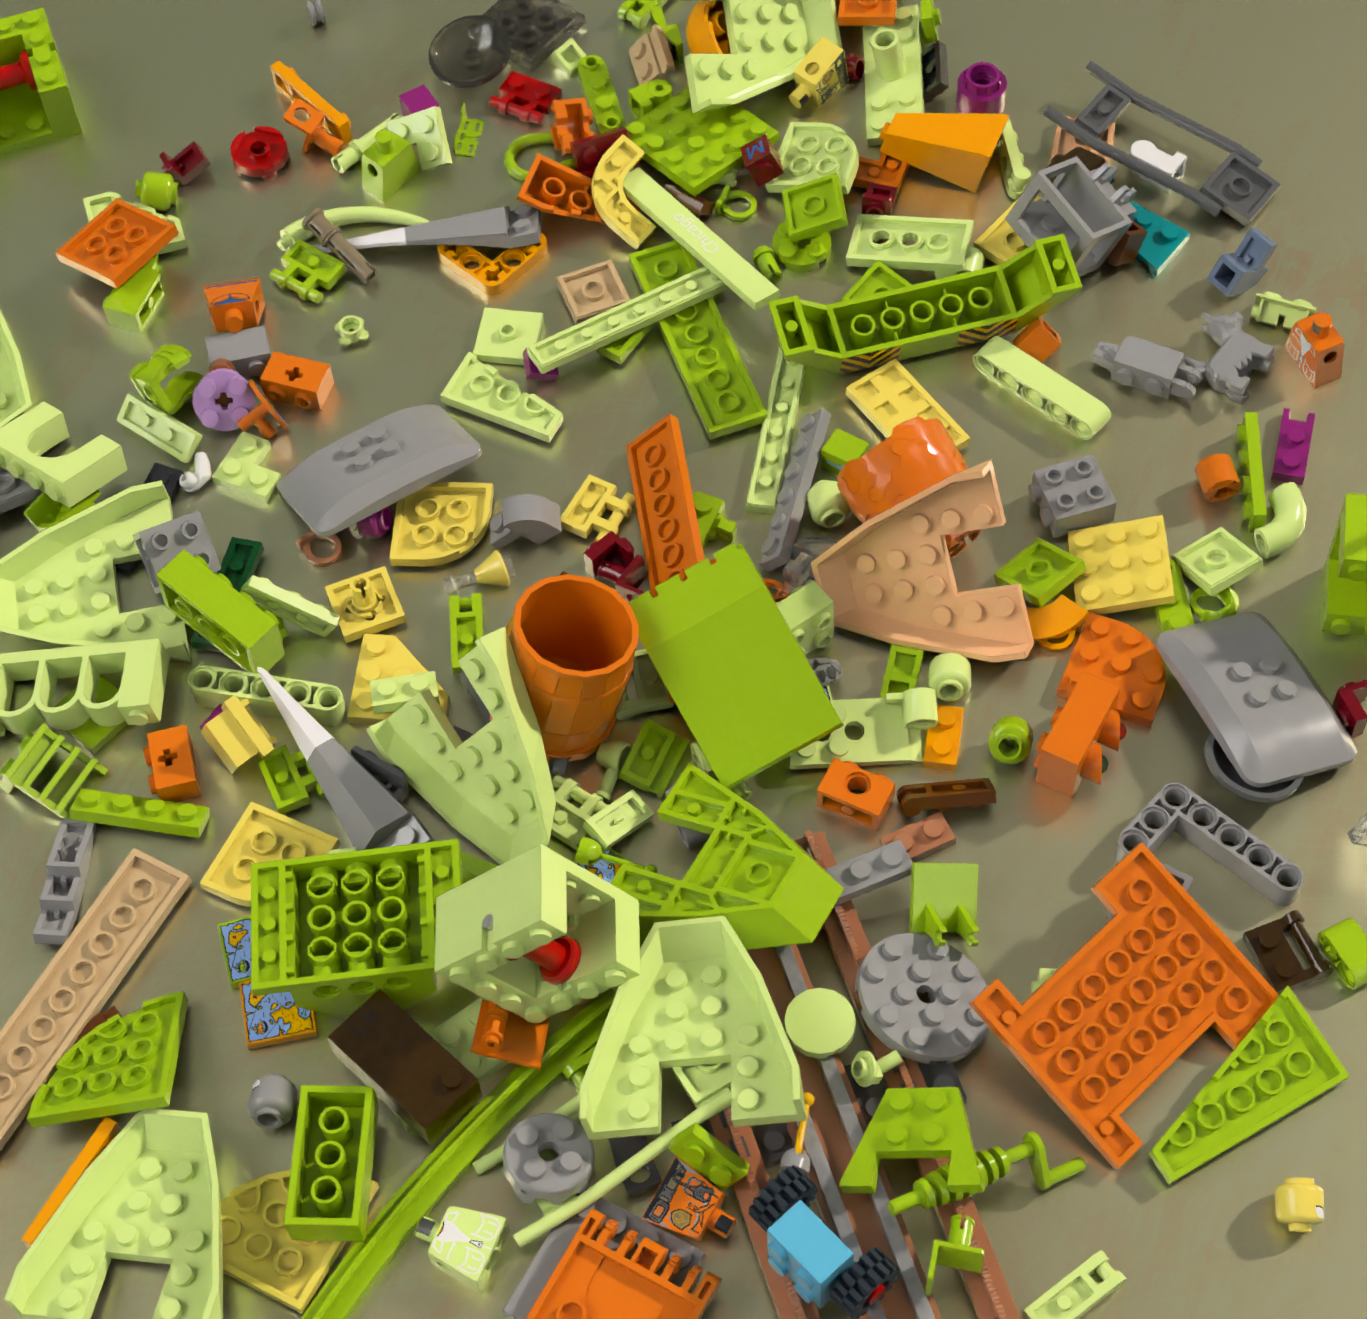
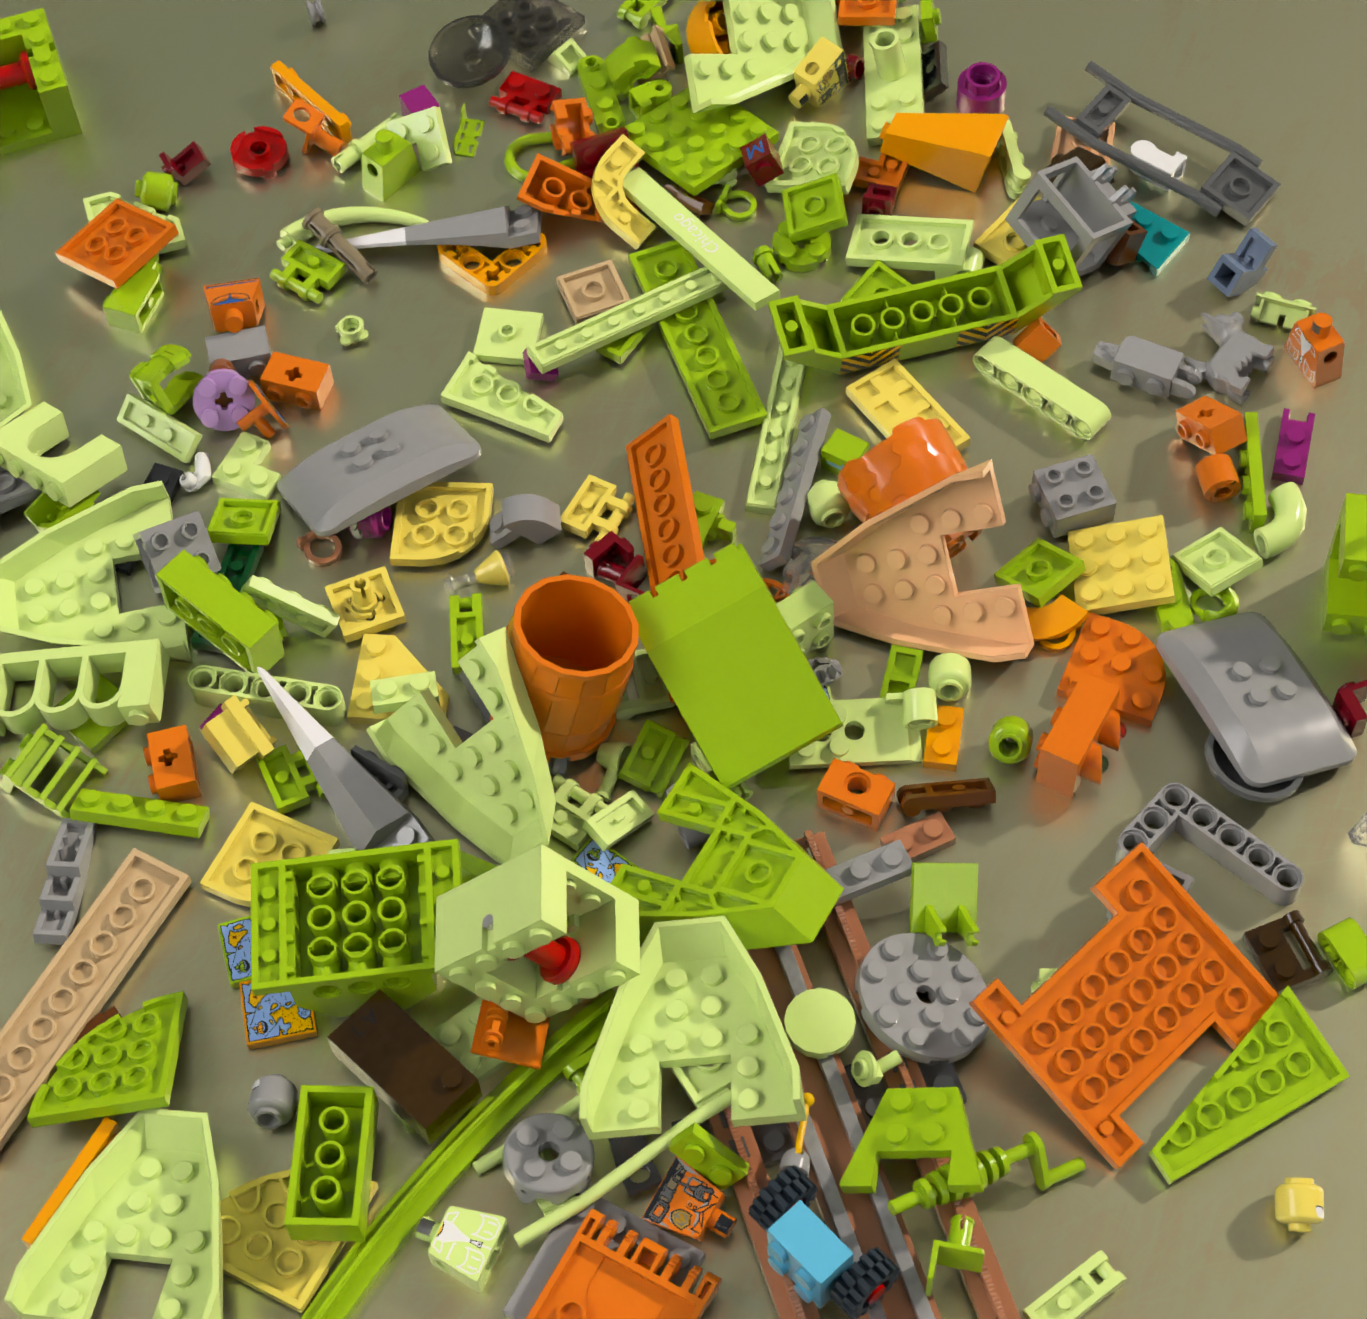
lime hinge [575,836,658,873] -> none
none -> lime tile [207,498,282,545]
none -> lime cylinder [605,36,661,102]
none -> orange brick [1175,395,1247,455]

